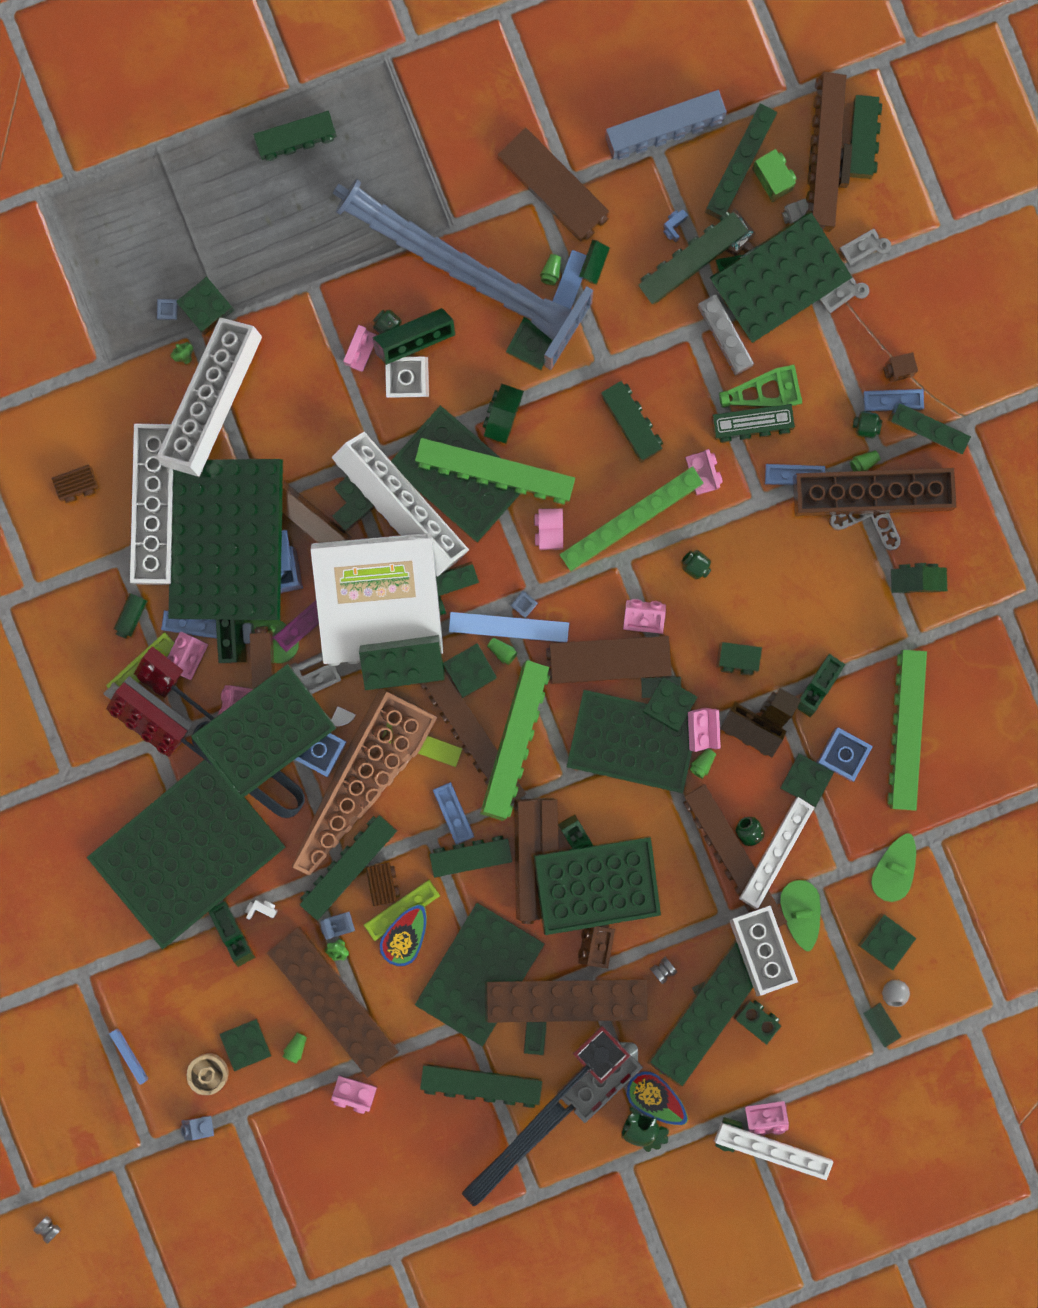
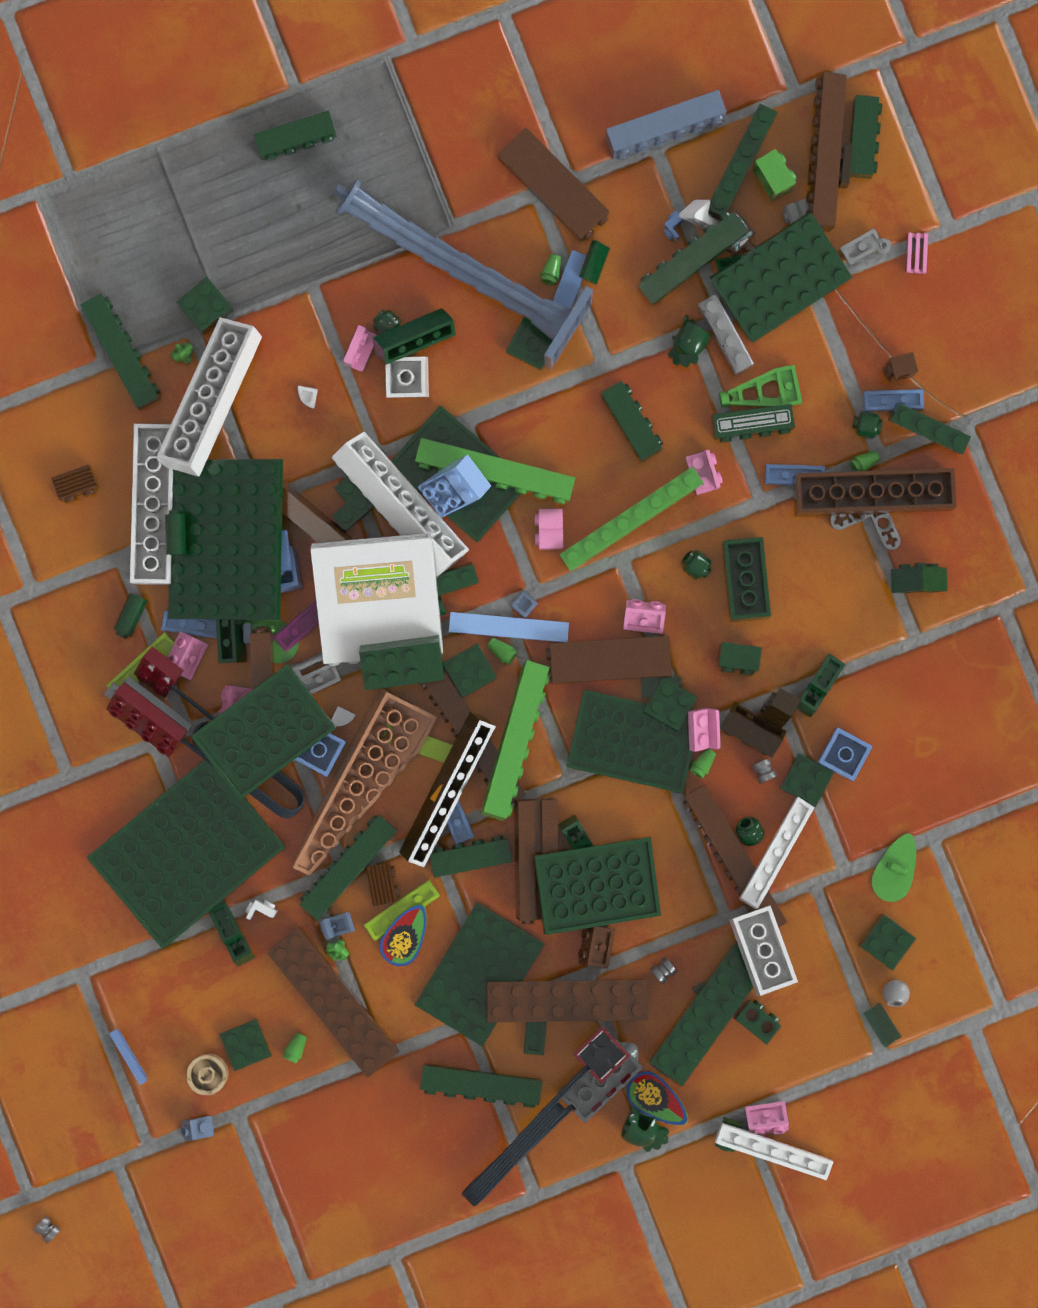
sand blue tile [157,299,178,320] -> none
bright pink bracket [331,1075,377,1114] -> none
dark green brick [483,384,524,444] -> none
bright green shield [780,880,821,951] -> none
light grey hinge [819,275,869,314] -> none
bright green brick [887,650,927,811] -> none
none -> dark green brick [80,293,161,411]
none -> dark green brick [165,510,186,555]
none -> white tile [298,386,318,409]
none -> dark brown brick [399,712,496,867]
none -> light blue slope [418,455,491,518]
none -> dark green piece [668,315,710,368]
none -> white slope [679,200,719,229]
none -> dark green brick [722,537,771,622]
none -> flat silver wheel [751,758,777,784]
none -> bright pink tile [906,233,928,274]

